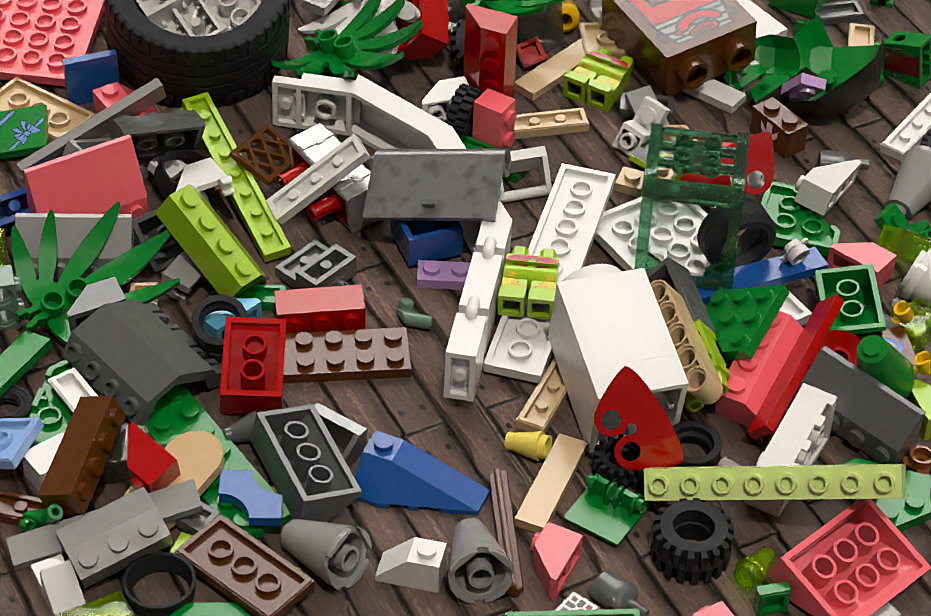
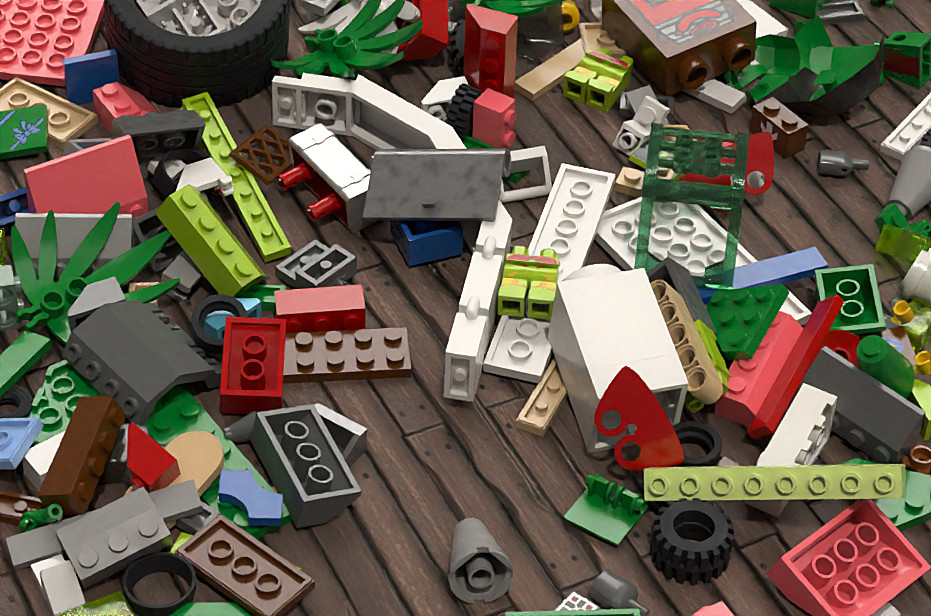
light grey tile [17,78,166,178] -> none
white tile [47,367,98,412] -> none
white plate [266,134,371,224] -> none
light grey cone [281,519,372,590] -> none
blue wedge [355,431,490,516] -> none
white slope [375,537,447,593] -> none
sand green arm [396,298,433,330] -> none
lavender plate [416,260,470,290] -> none
axle [489,468,524,597] -> none
light yellow cone [504,431,552,462] -> none
tan tile [514,108,589,139] -> none
tan tile [514,433,588,533] -> none
red tile [516,36,548,71] -> none
coral slope [530,522,583,601] -> none
black tyre [592,434,644,490] -> none
black tyre [697,198,777,271] -> none
clear neon green cone [734,547,776,589] -> none
green tile [753,581,791,616] -> none
green plate [761,181,841,256] -> none
lavender plate [780,73,827,102] -> none
white plate [780,238,810,265] -> none
white slope [794,159,862,216] -> none
slope [827,242,897,289] -> none
tan tile [847,23,875,46] -> none

